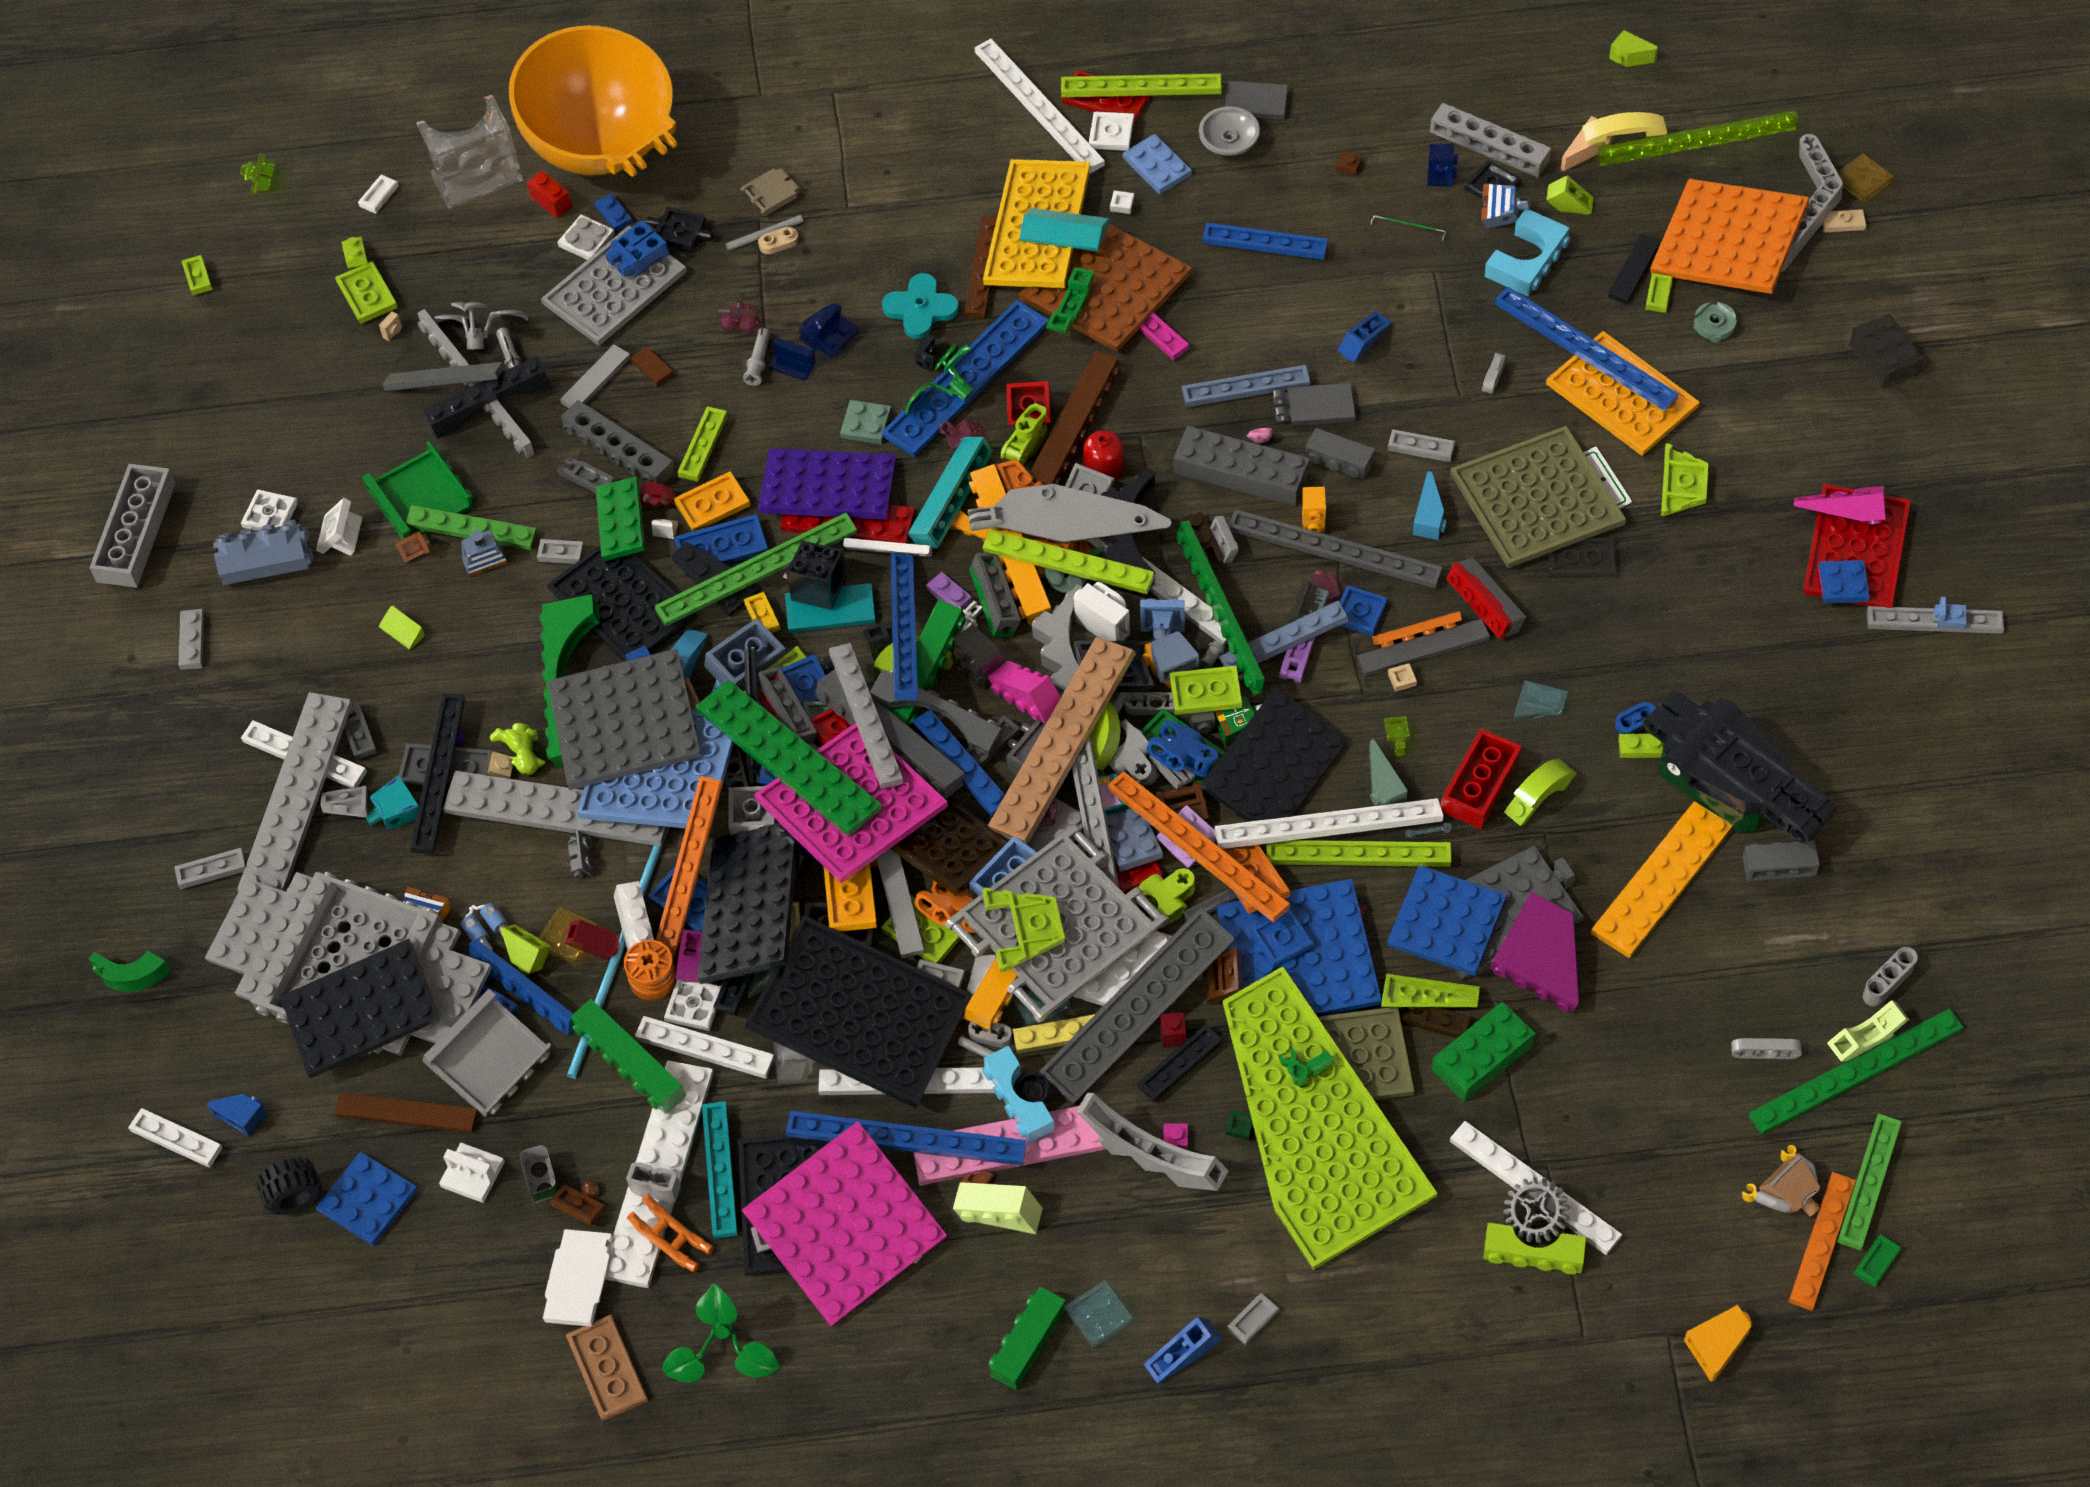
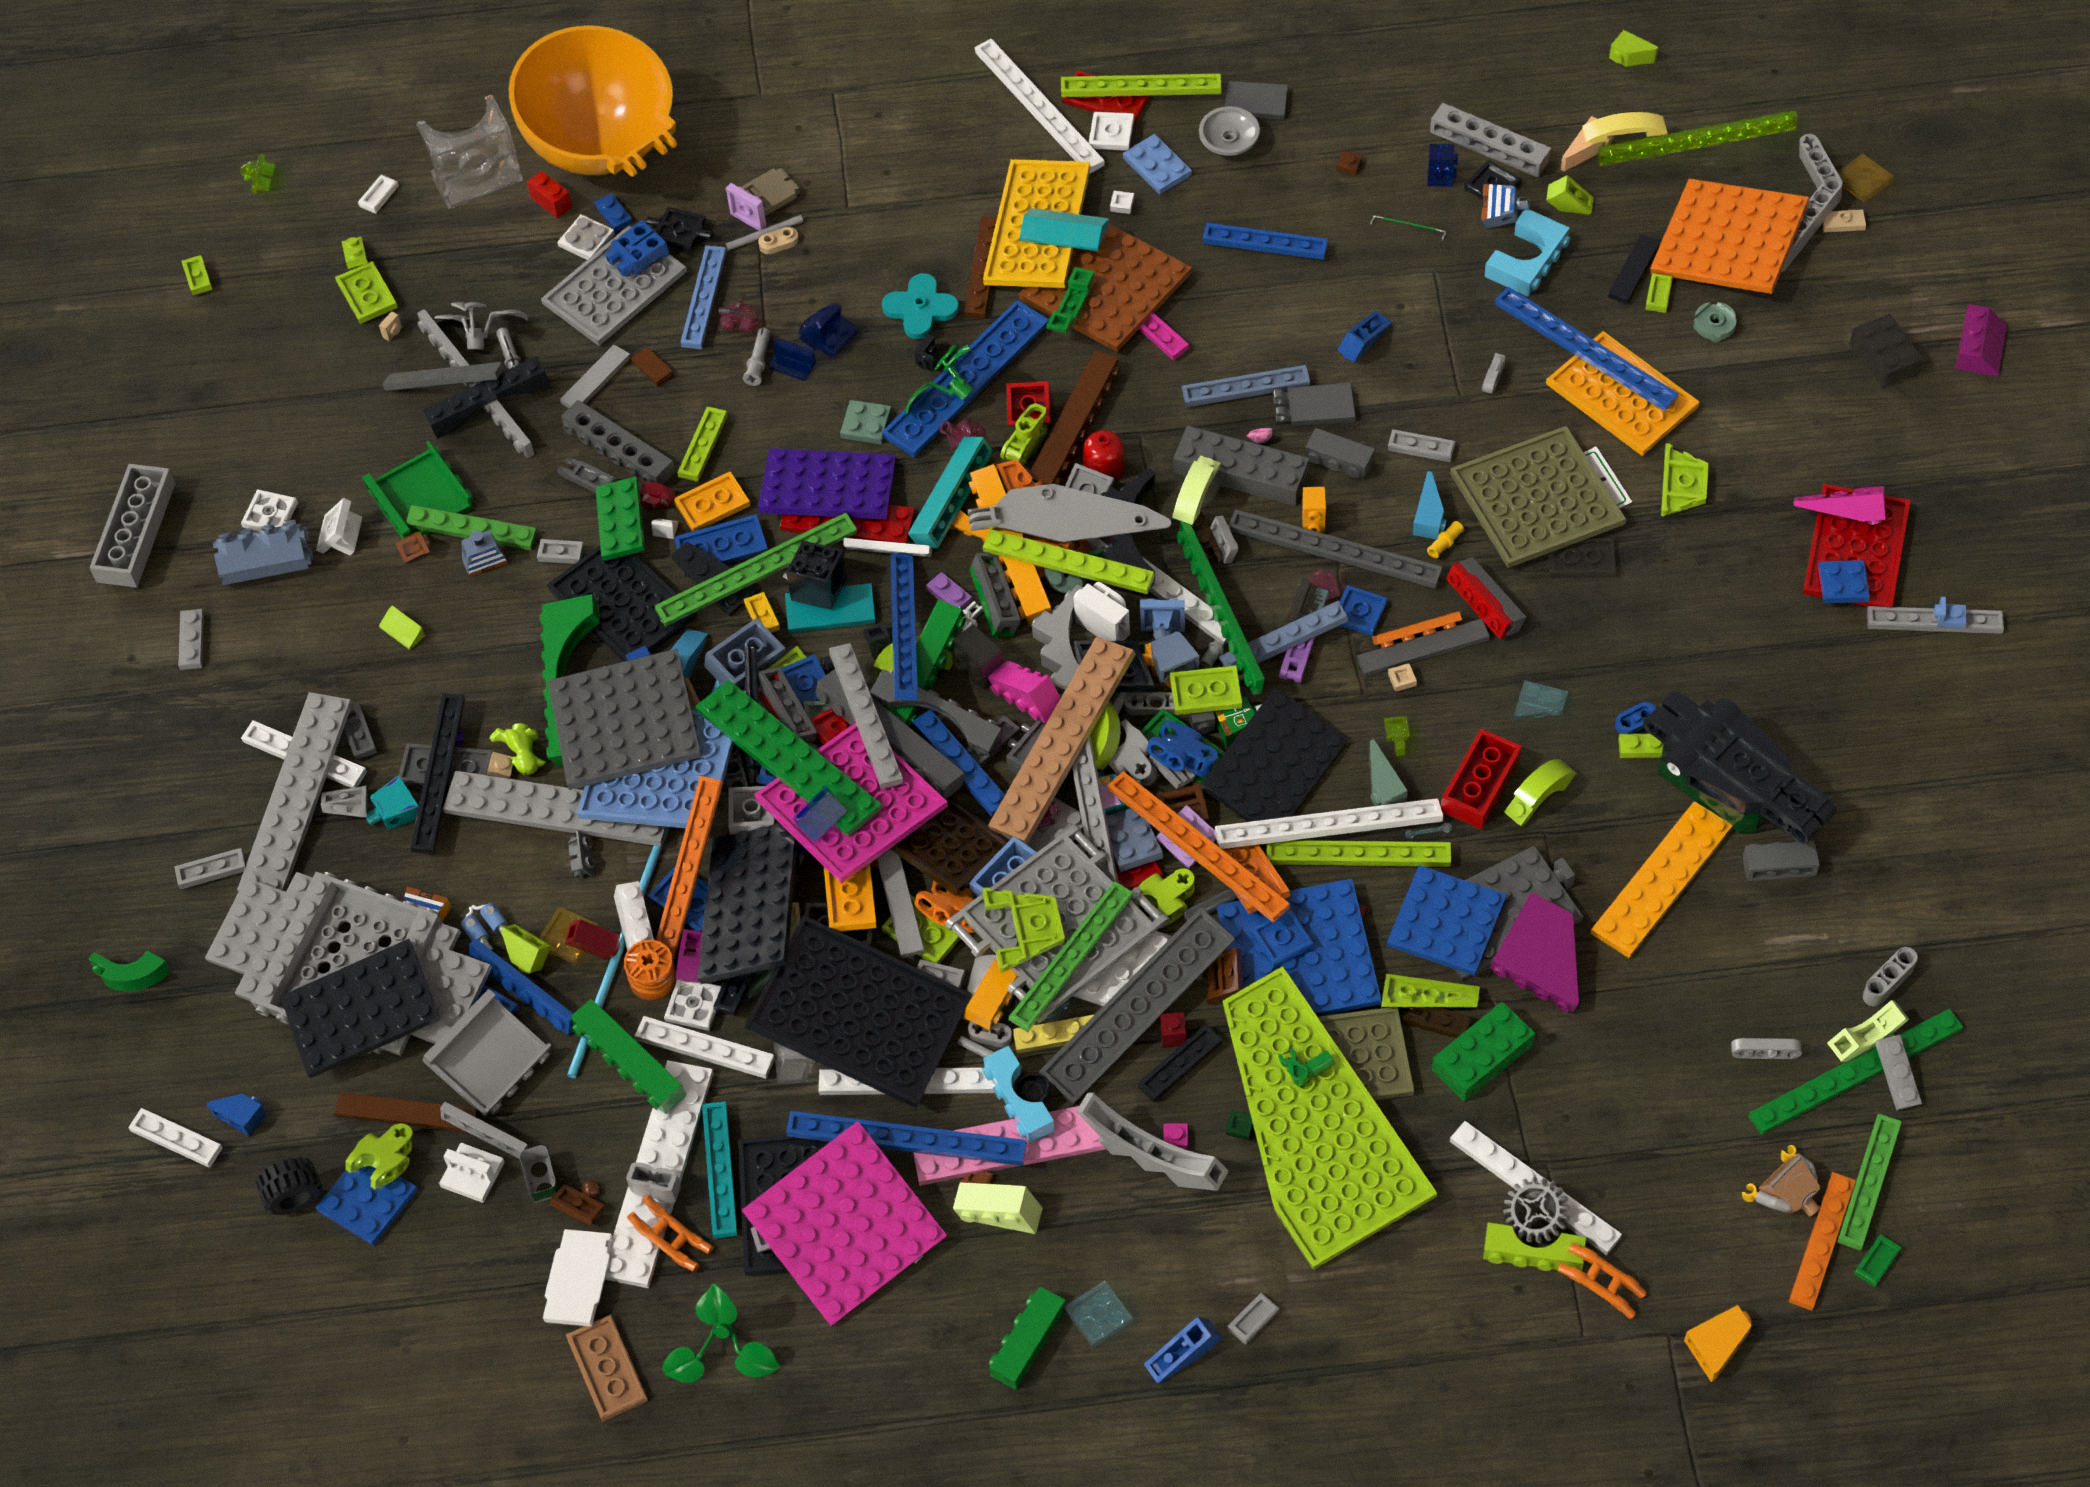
none -> lime piece [346,1123,413,1190]
none -> light grey tile [440,1101,528,1159]
none -> medium blue plate [681,246,727,349]
none -> lavender plate [726,183,767,231]
none -> clear blue panel [793,786,847,842]
none -> bright green tile [1009,881,1134,1032]
none -> yellowish green arch [1172,455,1220,525]
none -> yellow pin [1427,521,1464,559]
none -> orange piece [1558,1243,1646,1319]
none -> light grey plate [1875,1035,1922,1111]
none -> magenta slope [1955,304,2007,377]

